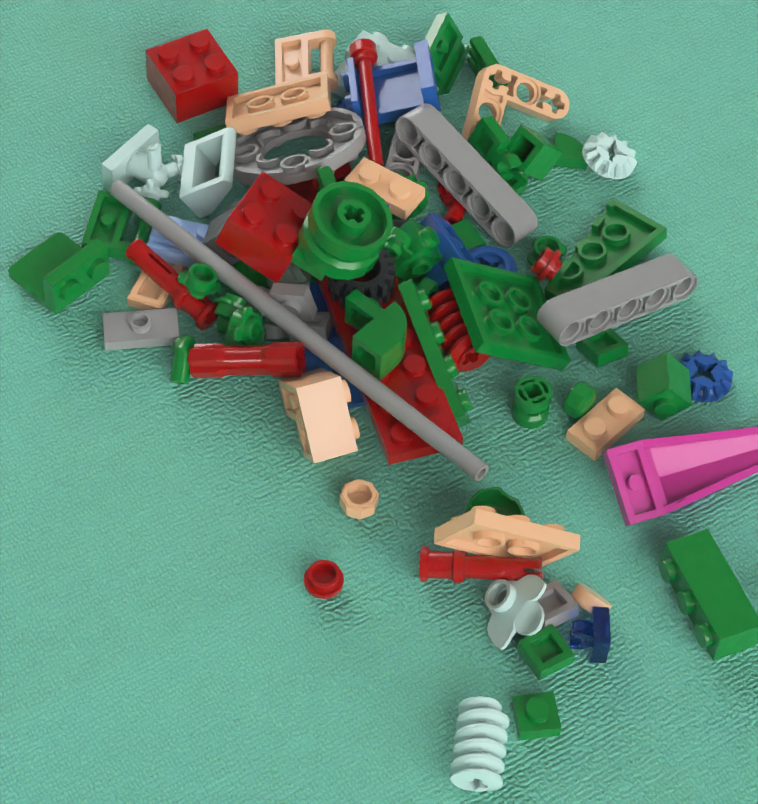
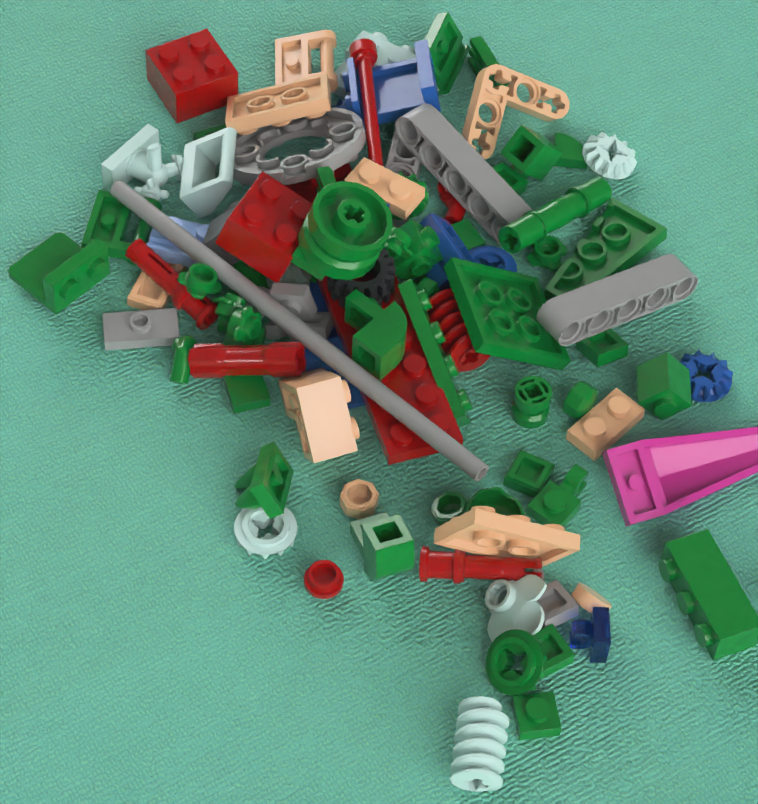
green plate [467,116,521,180] -> none
red plate [530,247,563,282] -> none
none -> green tile [224,375,270,414]
none -> green tile [234,442,294,519]
none -> light aqua gear [234,507,297,559]
none -> green brick [350,512,415,581]
none -> green tile [431,491,468,526]
none -> green gear [486,629,548,696]
none -> green piece [498,177,612,254]
none -> green tile [503,450,555,498]
none -> green plate [526,464,589,527]

